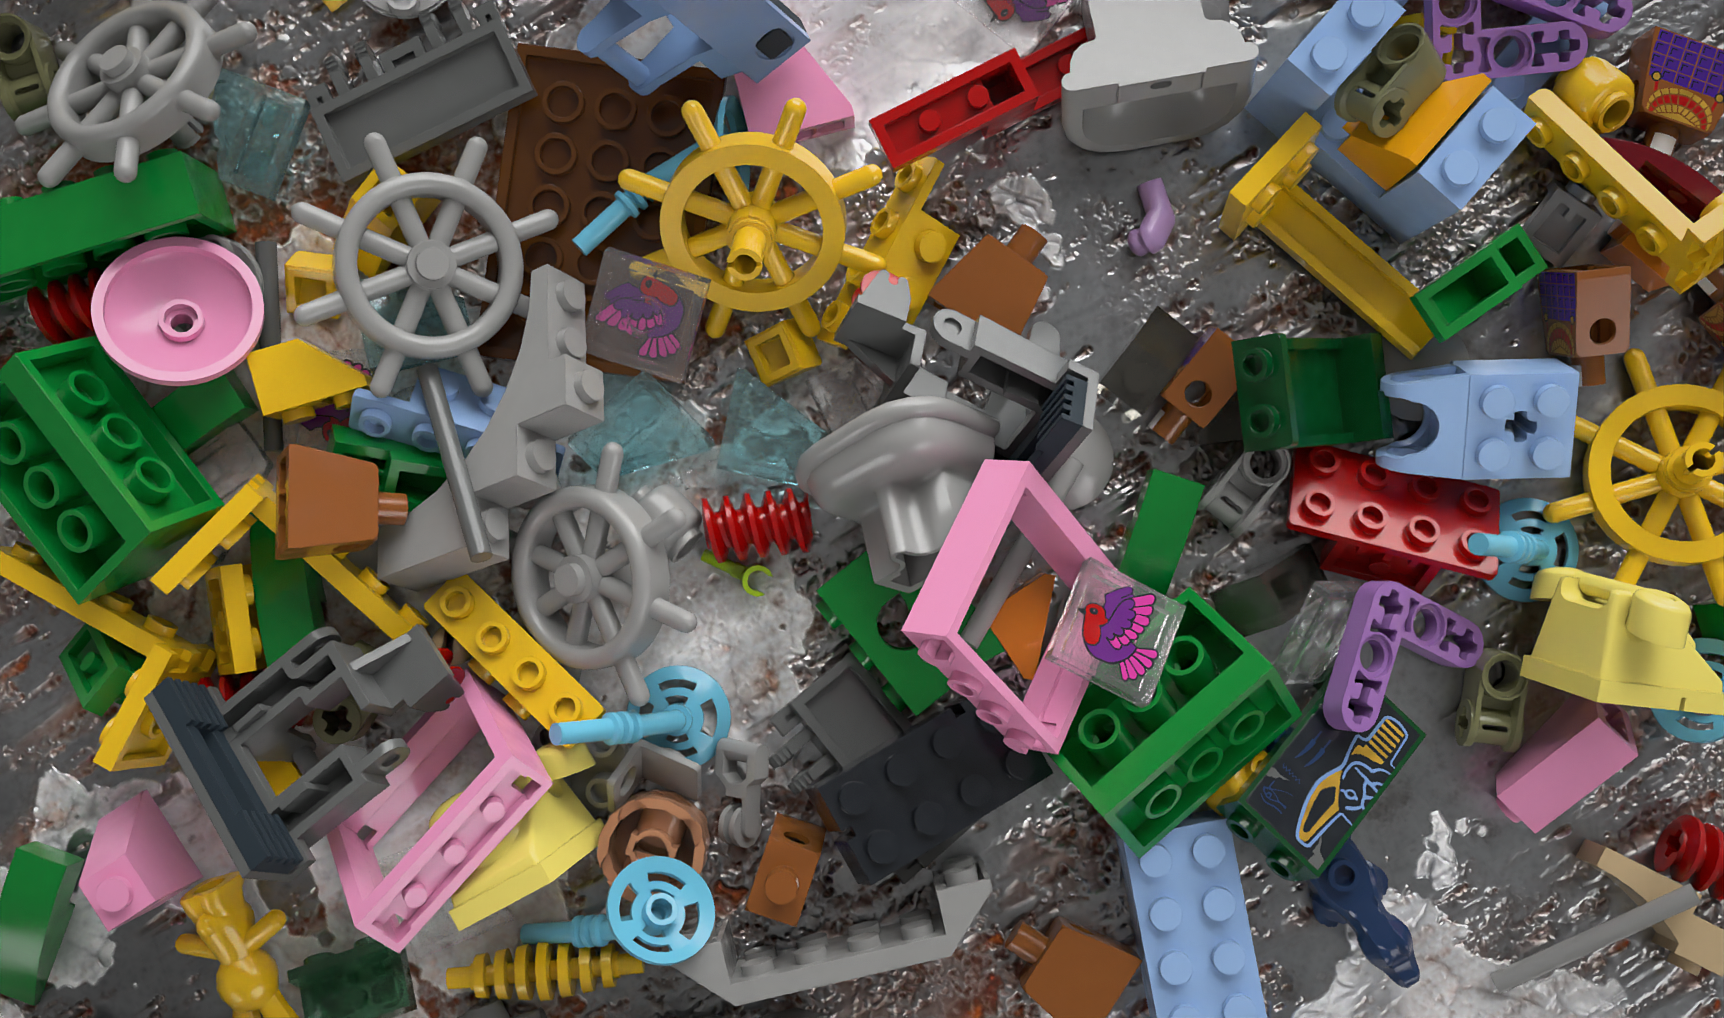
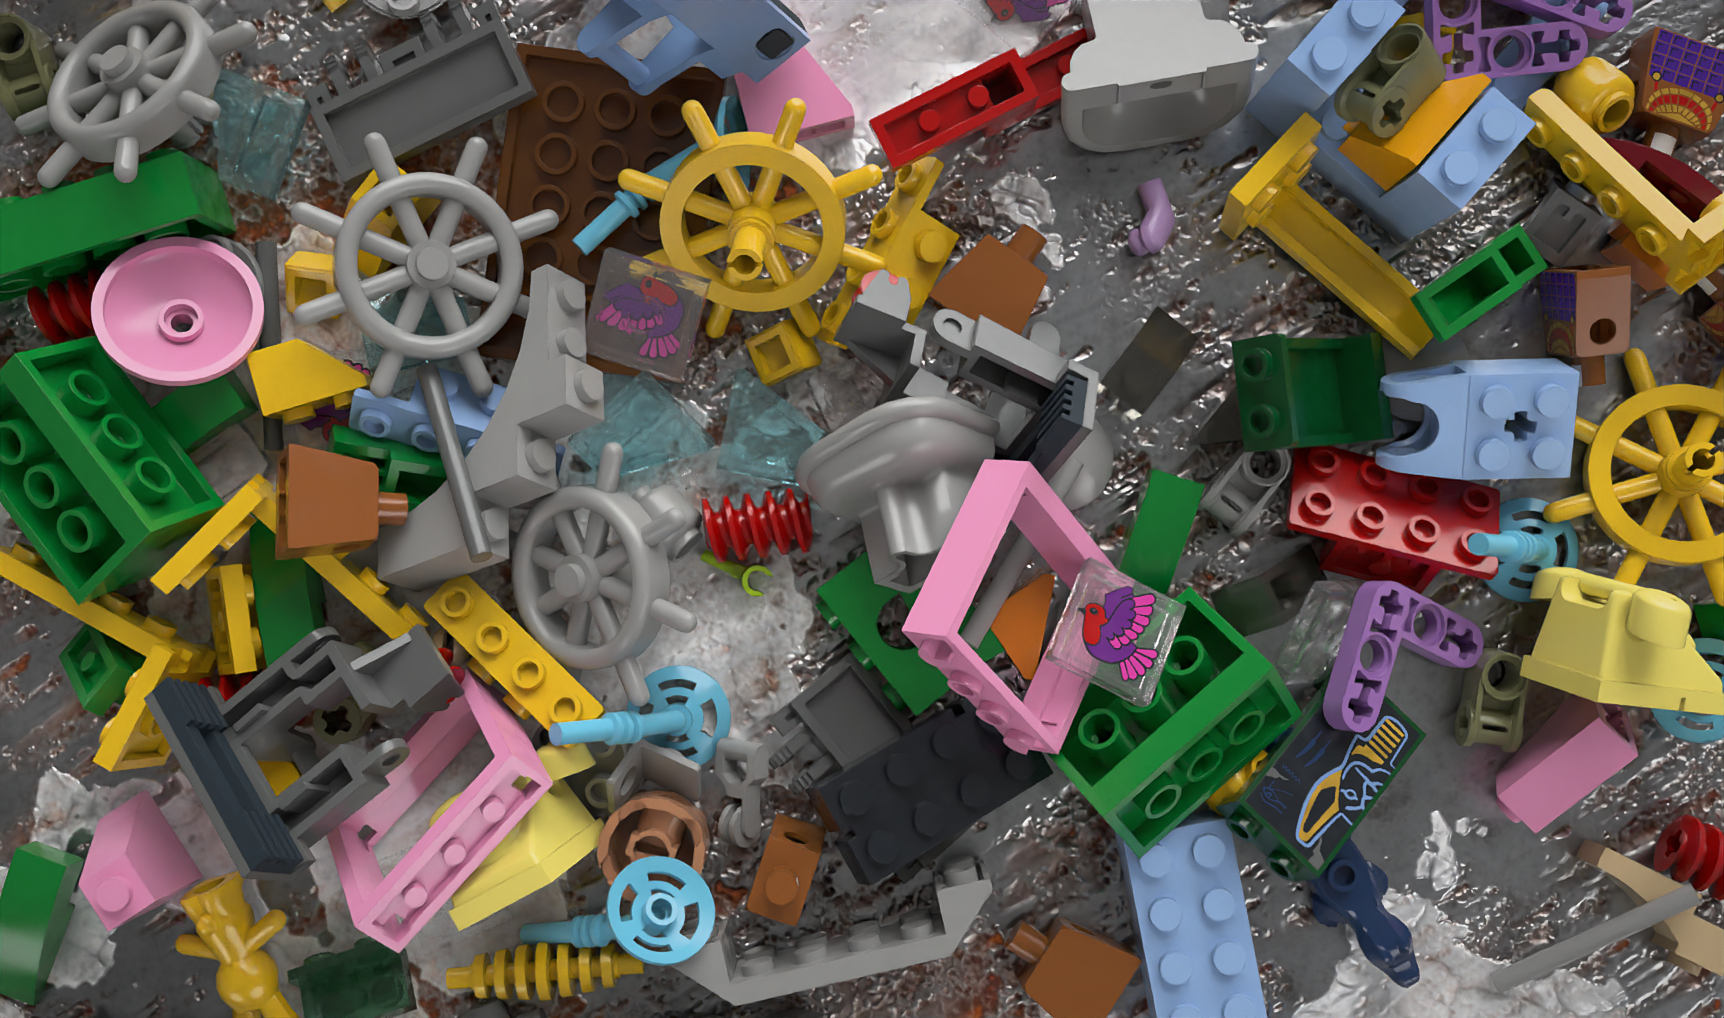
dark orange torso [1148,326,1237,445] -> none

